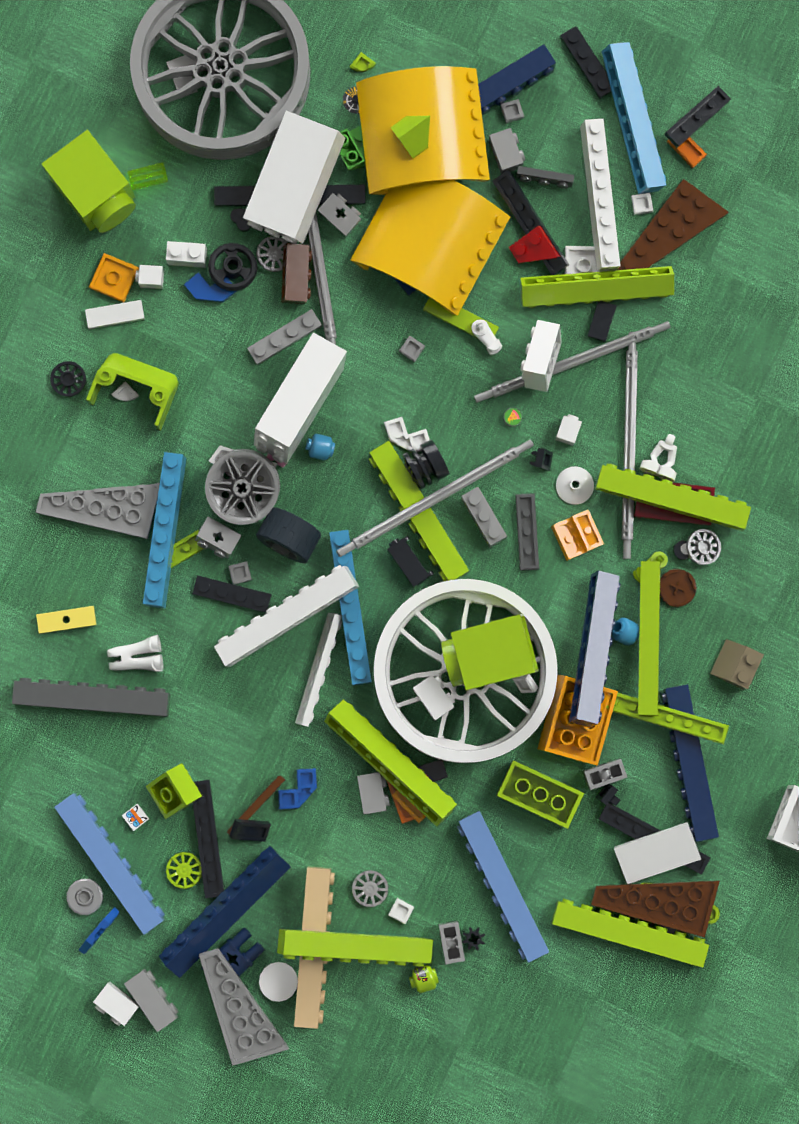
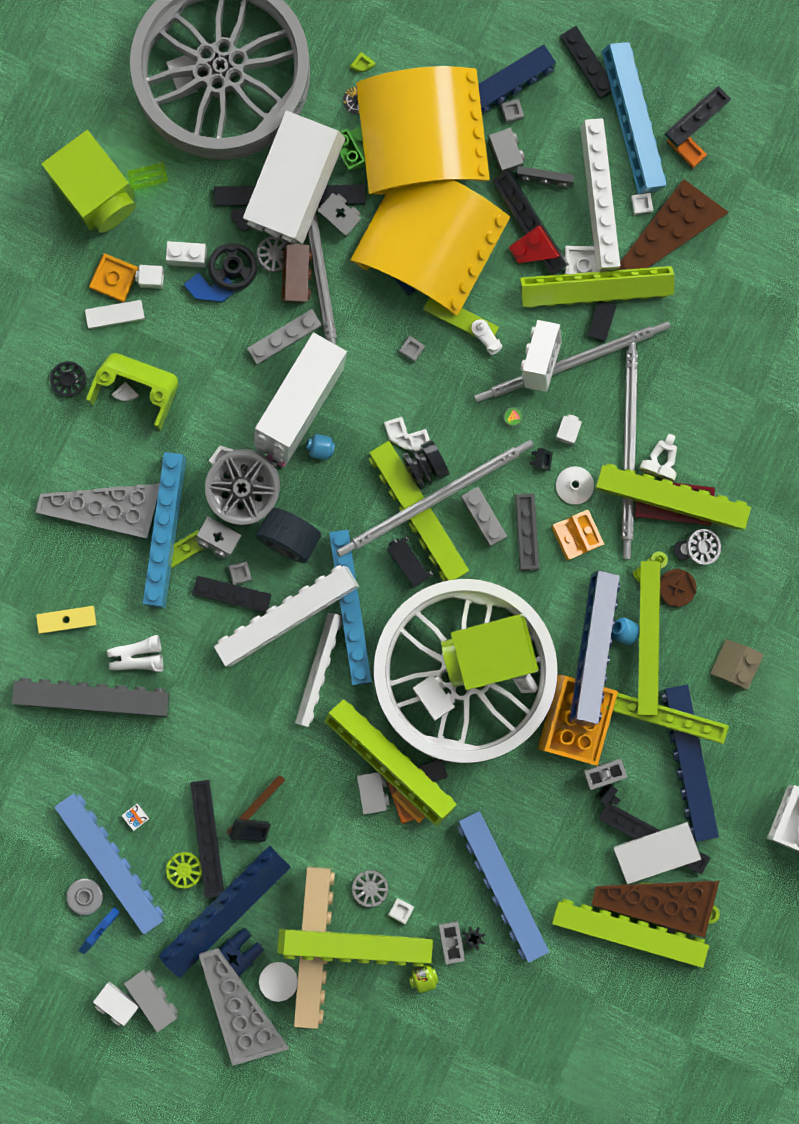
lime brick [146,763,202,819] -> none
blue tile [278,768,317,810] -> none
lime slope [391,116,430,158] -> none
lime brick [496,760,584,829] -> none

